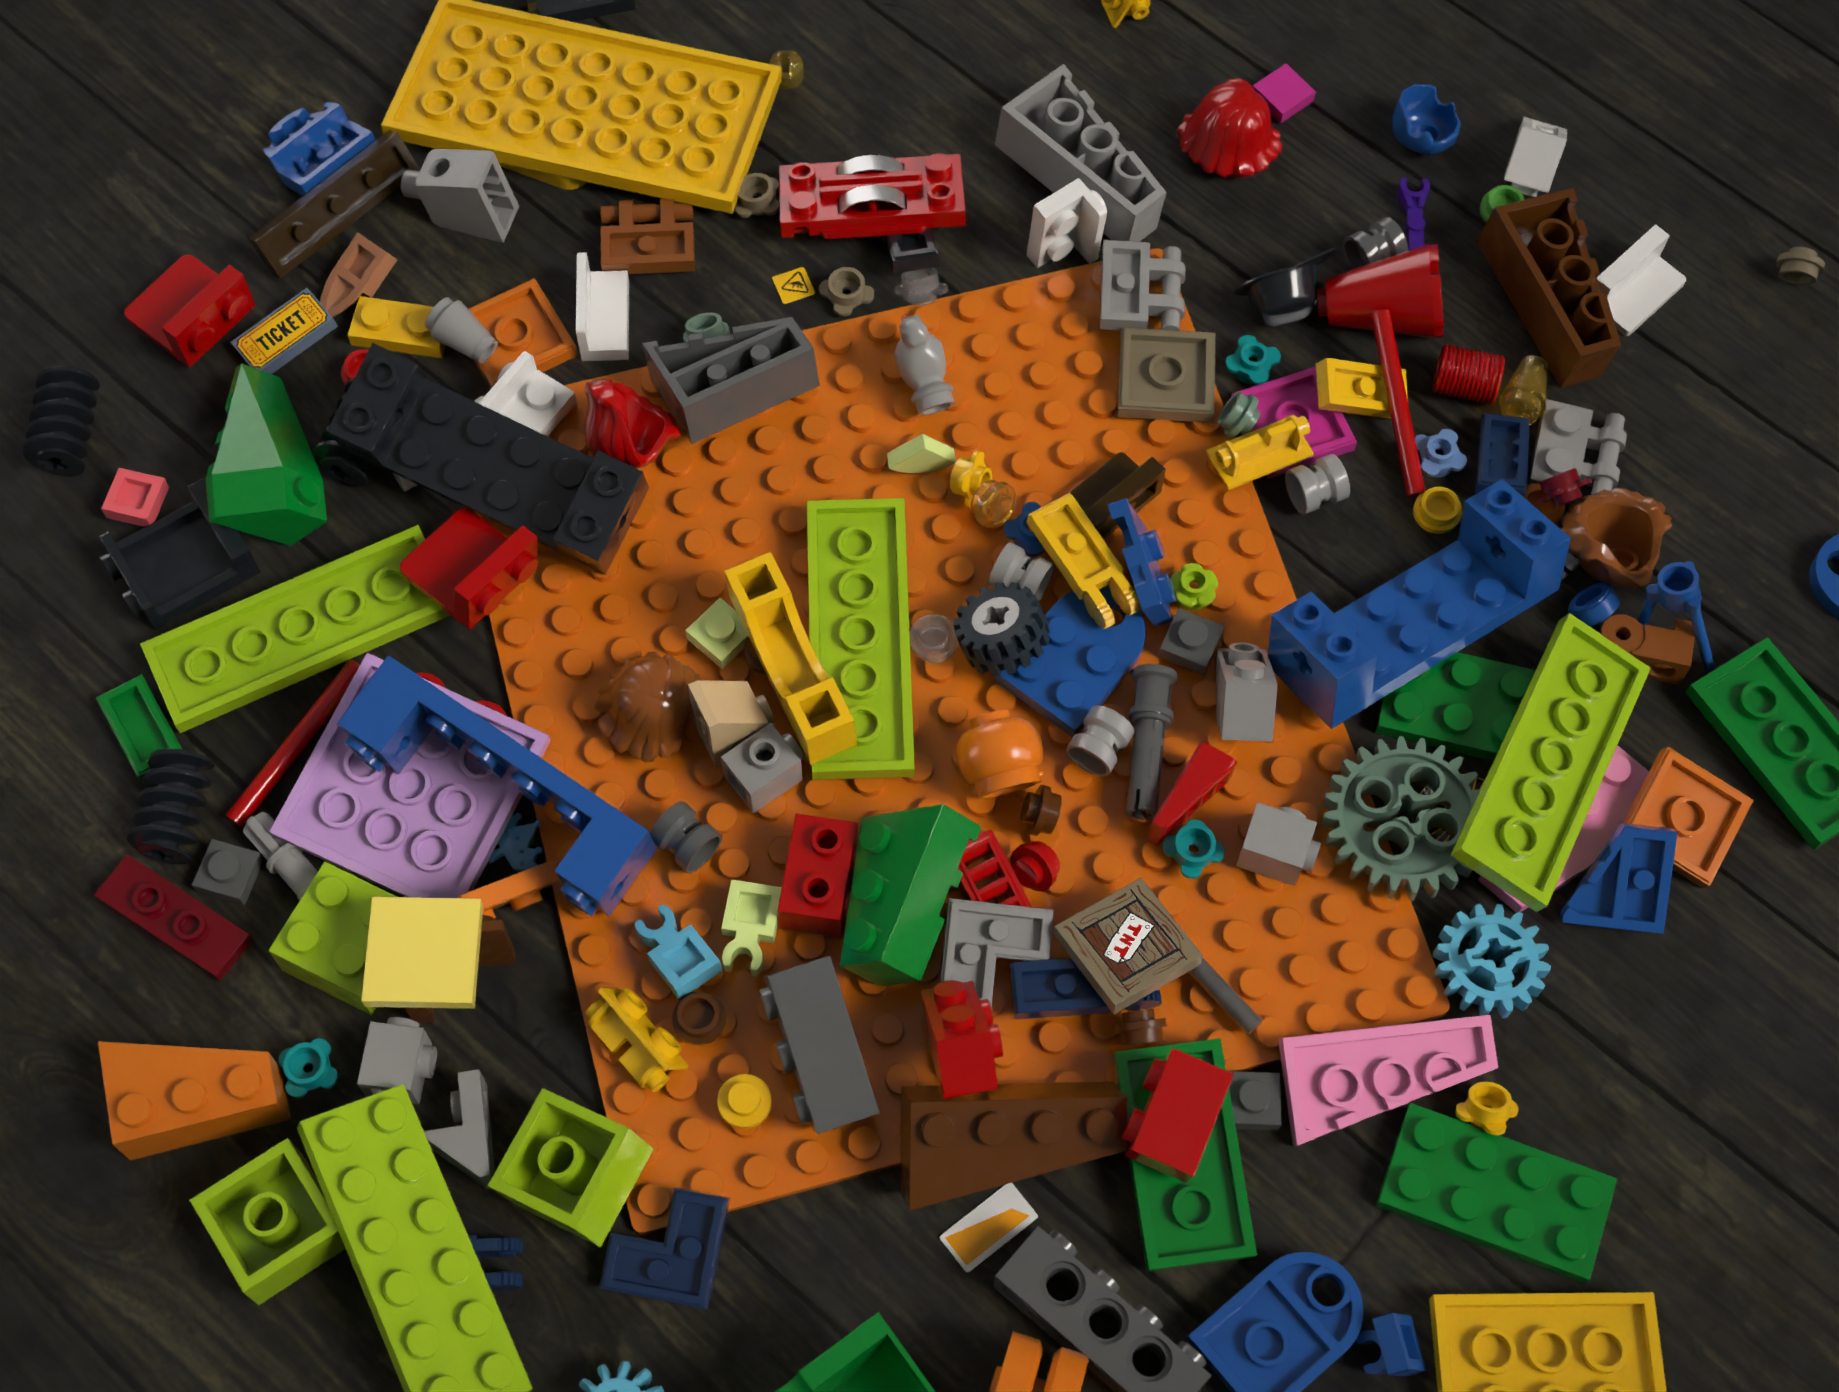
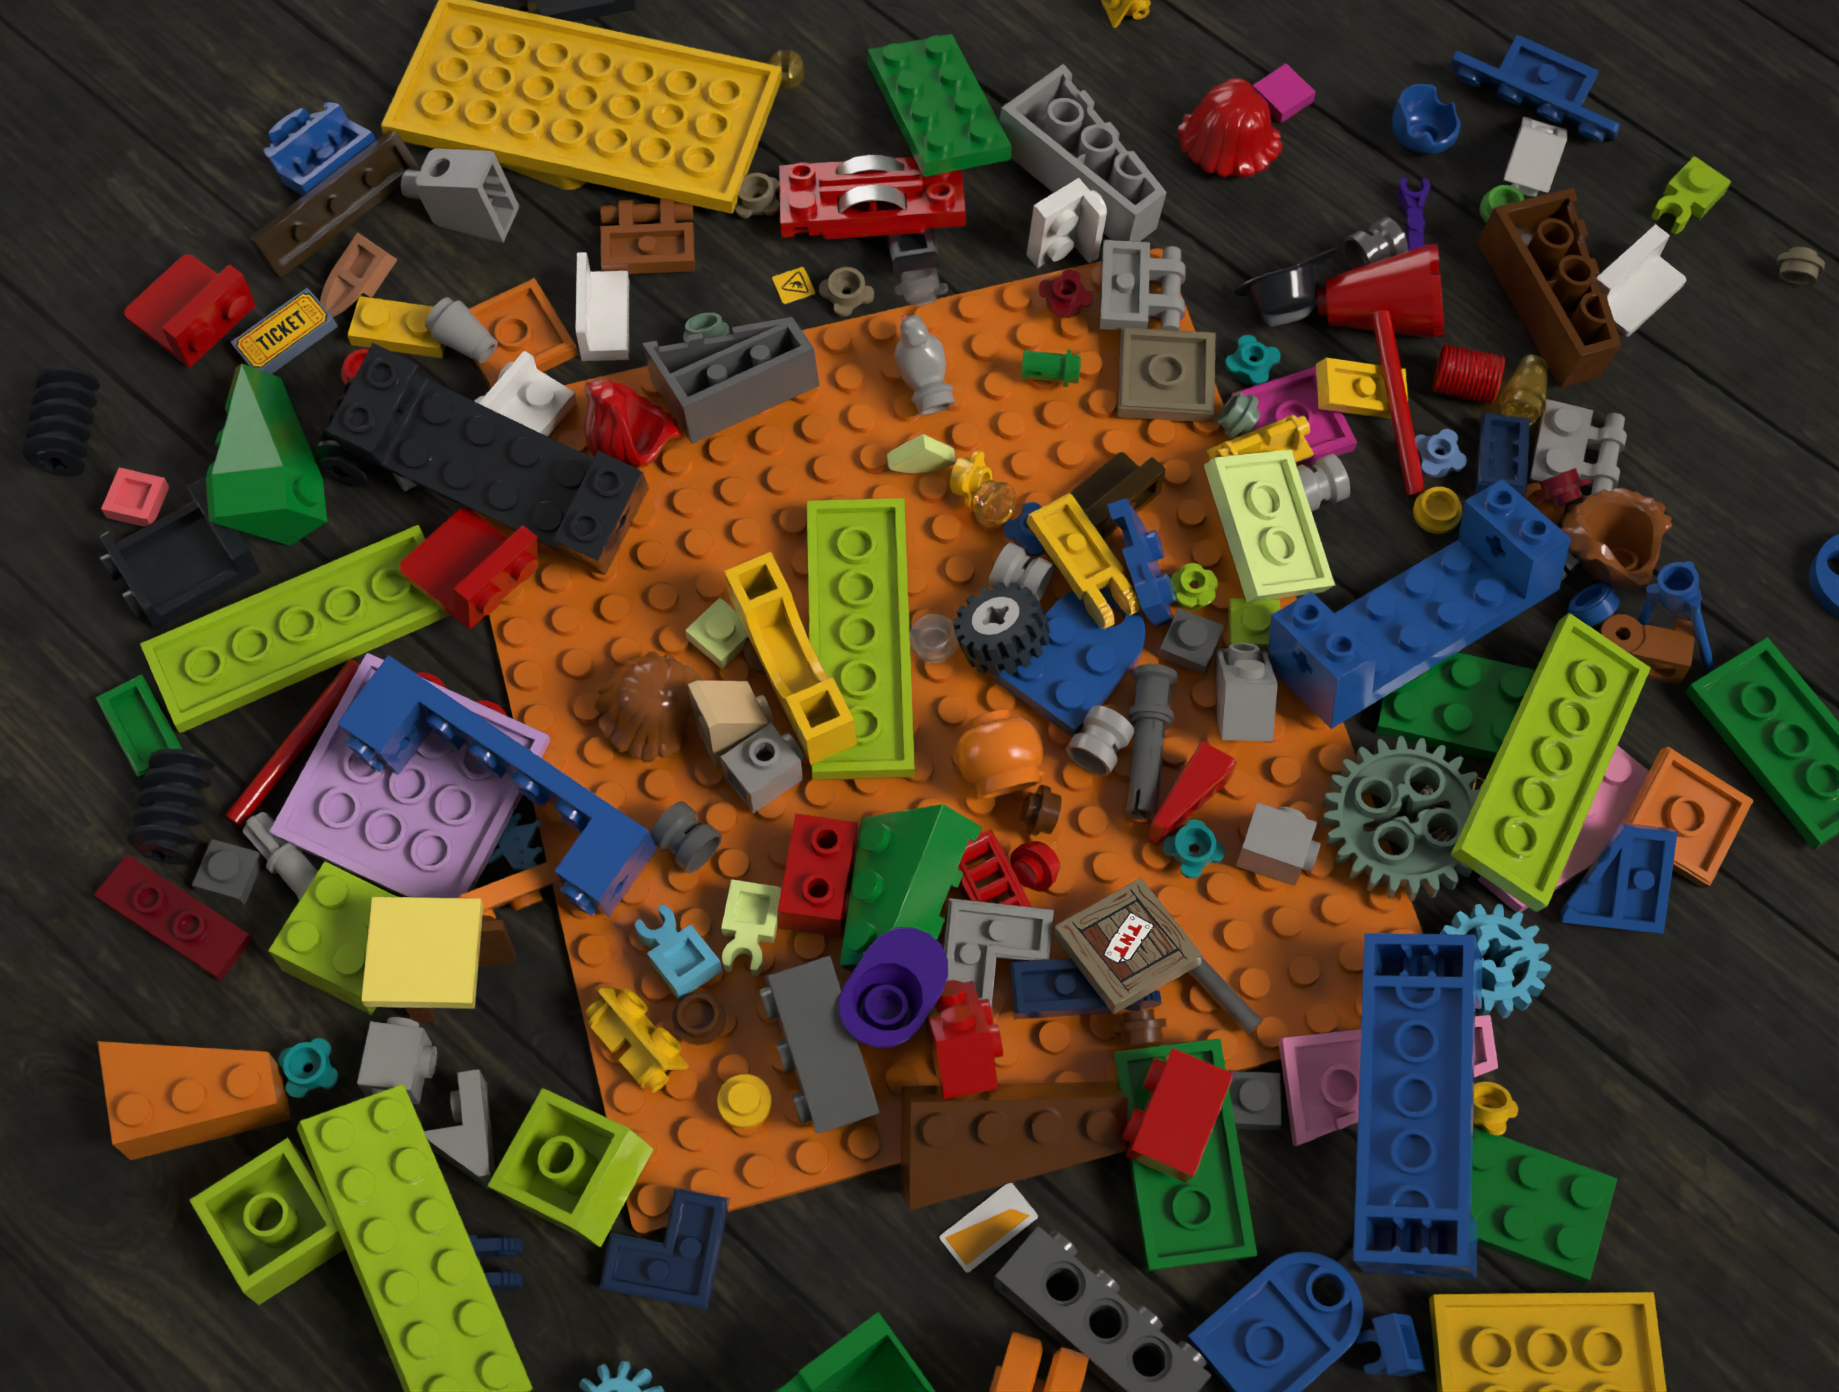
none -> dark purple piece [839,927,948,1047]
none -> green plate [868,34,1012,177]
none -> green pin [1021,349,1081,387]
none -> dark red plate [1038,269,1094,318]
none -> yellowish green plate [1204,449,1335,603]
none -> lime plate [1228,598,1280,653]
none -> blue plate [1353,933,1482,1280]
none -> blue bracket [1451,34,1620,142]
none -> lime plate [1651,156,1731,234]

